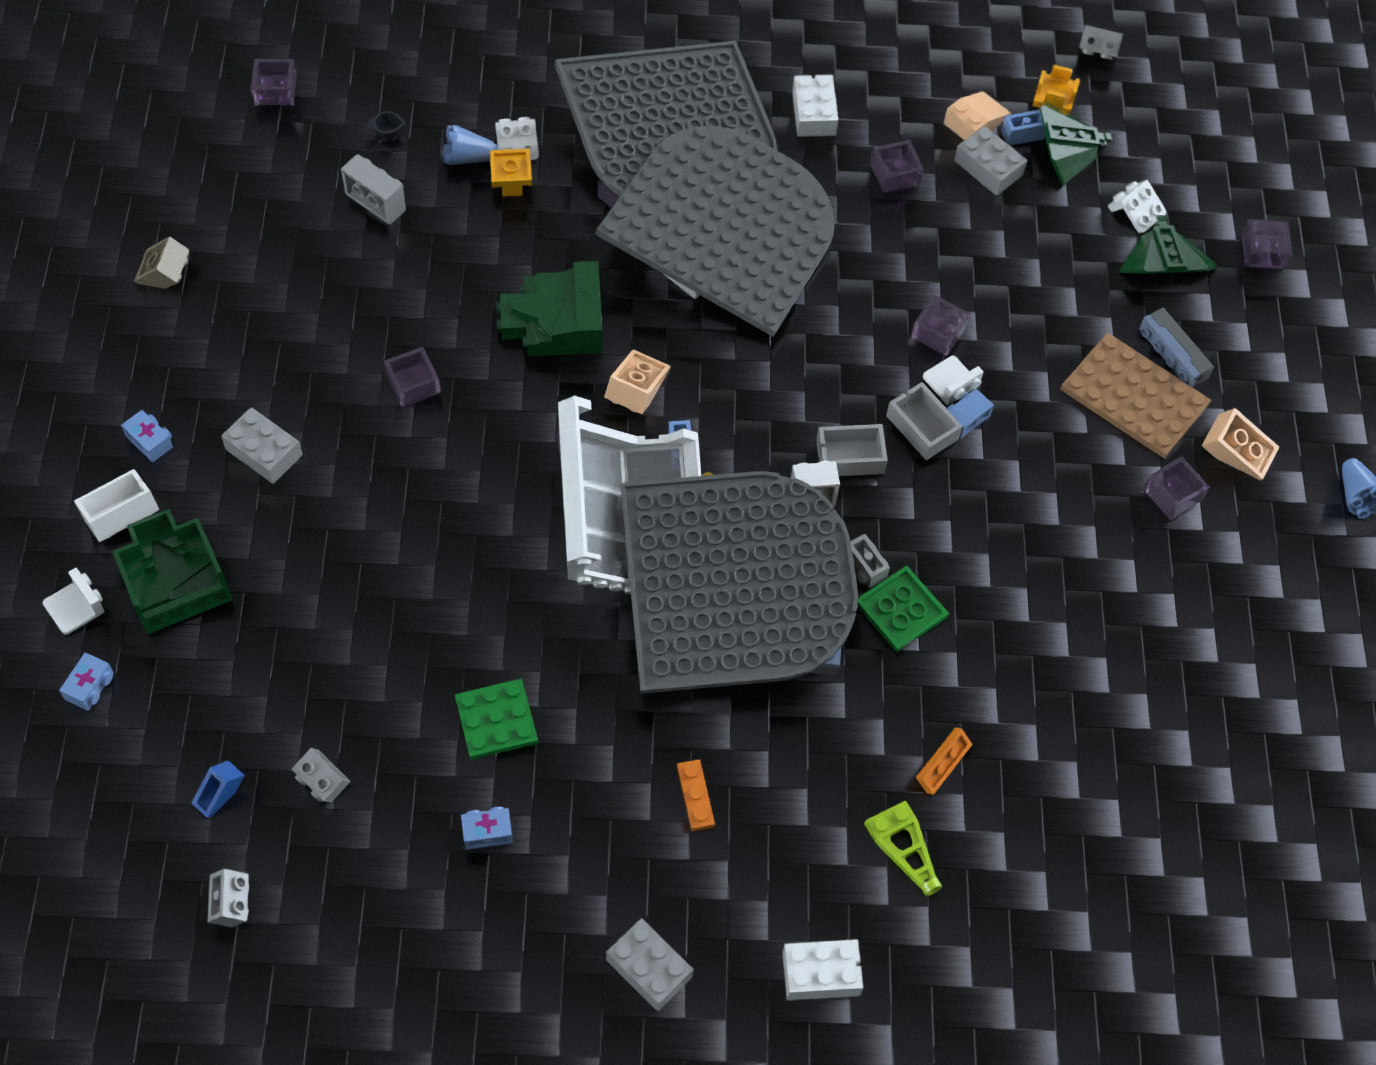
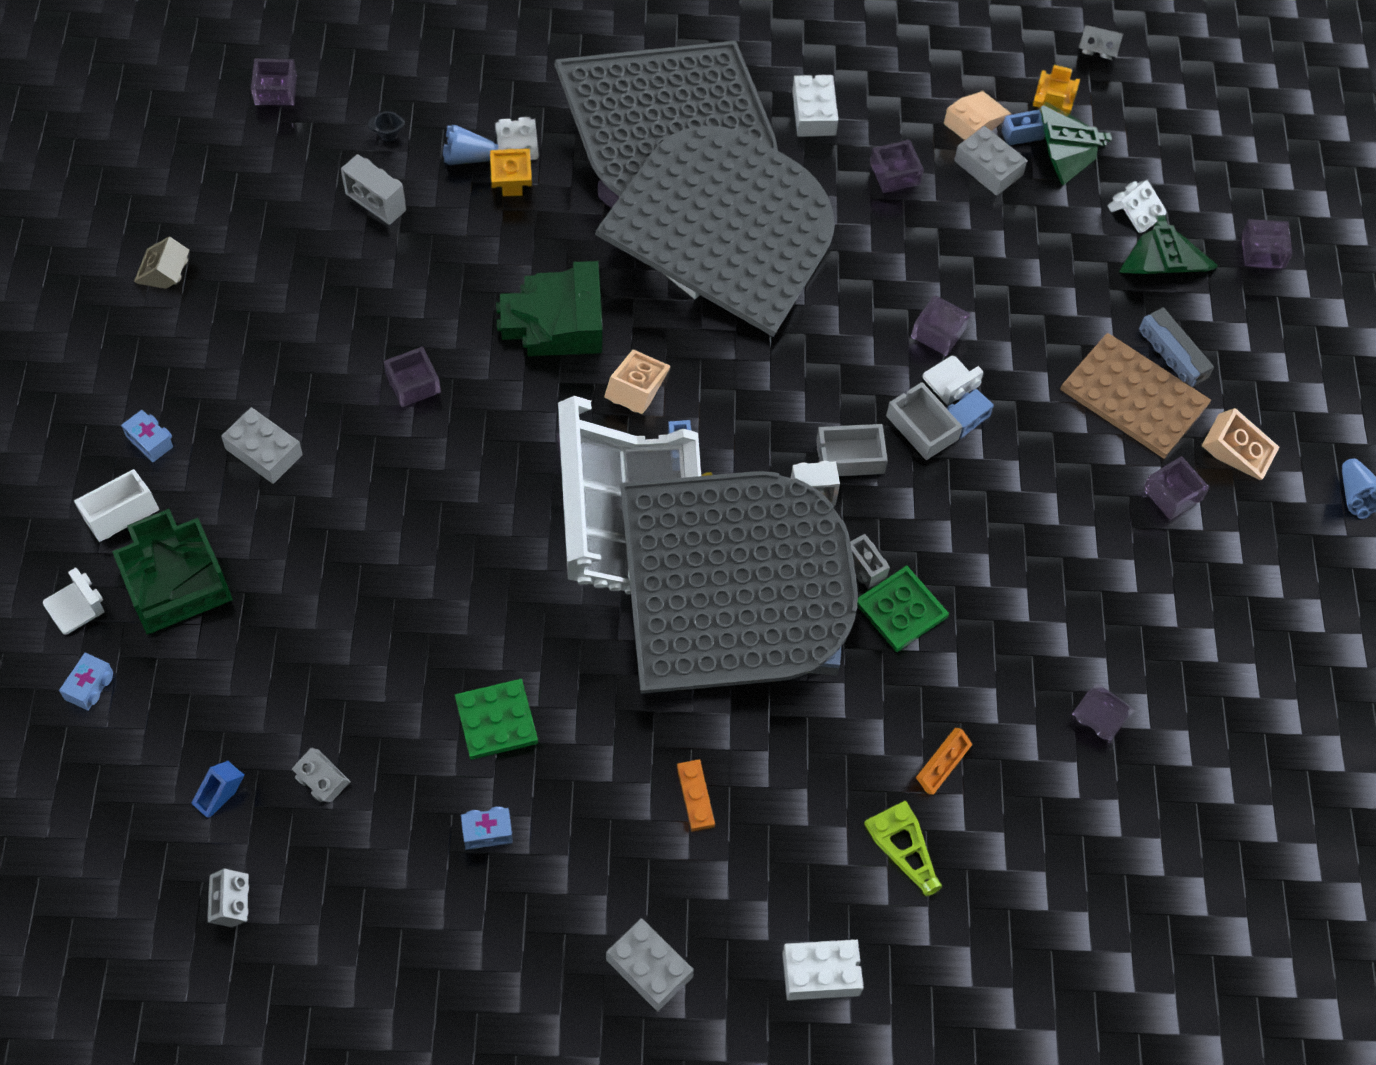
none -> clear purple slope [1073,683,1135,741]

